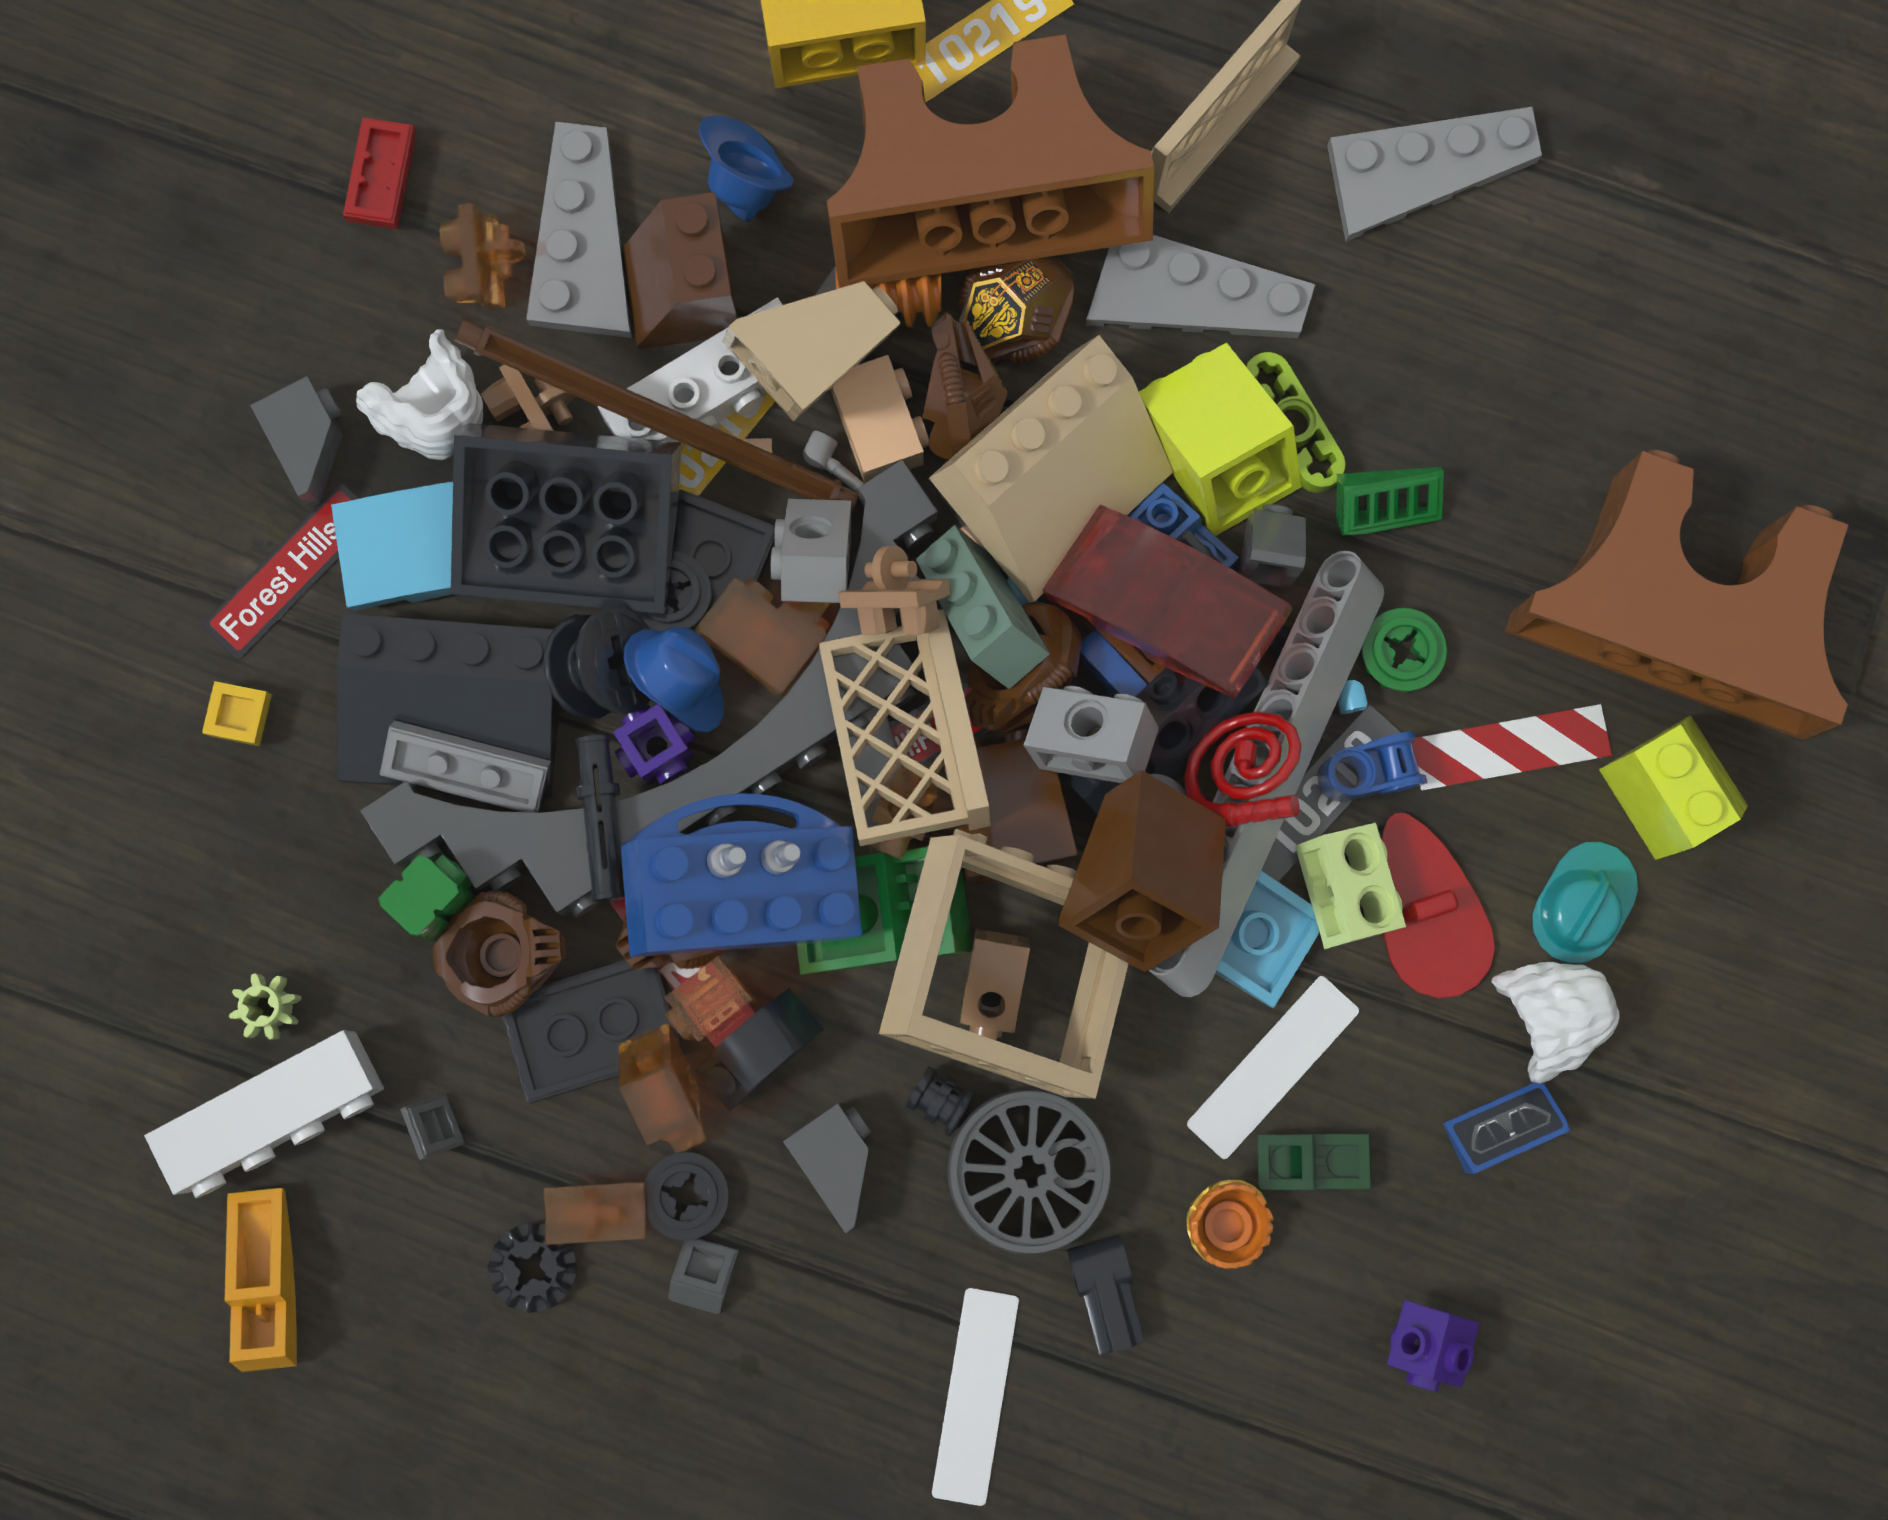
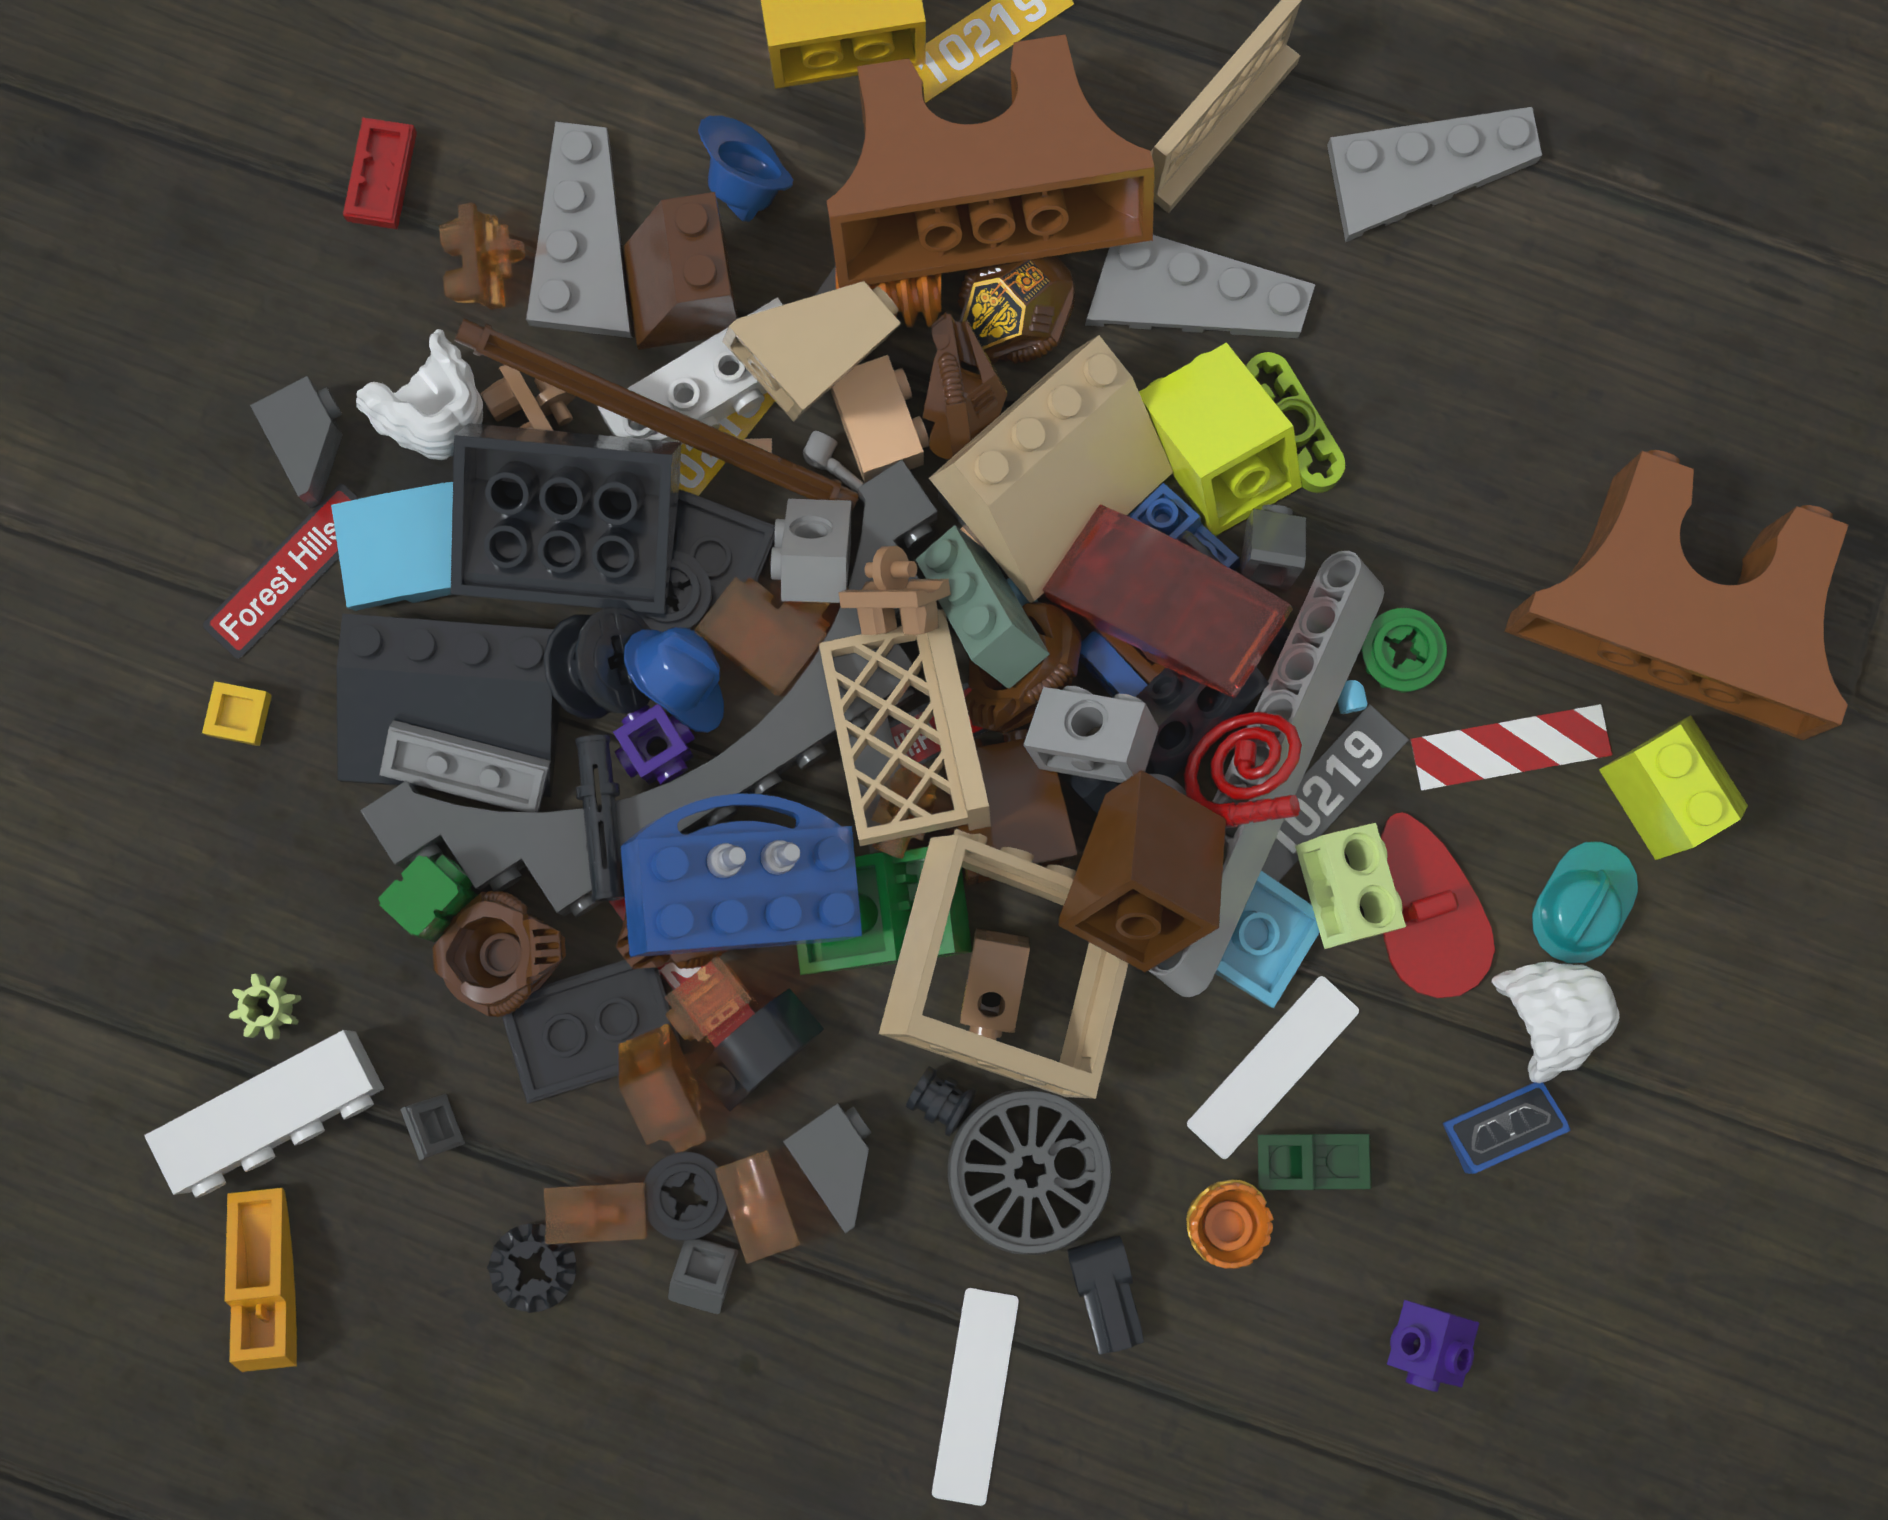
blue piece [1317,731,1428,802] -> none
green slope [1336,467,1444,536] -> none
none -> clear orange hips [715,1150,800,1264]

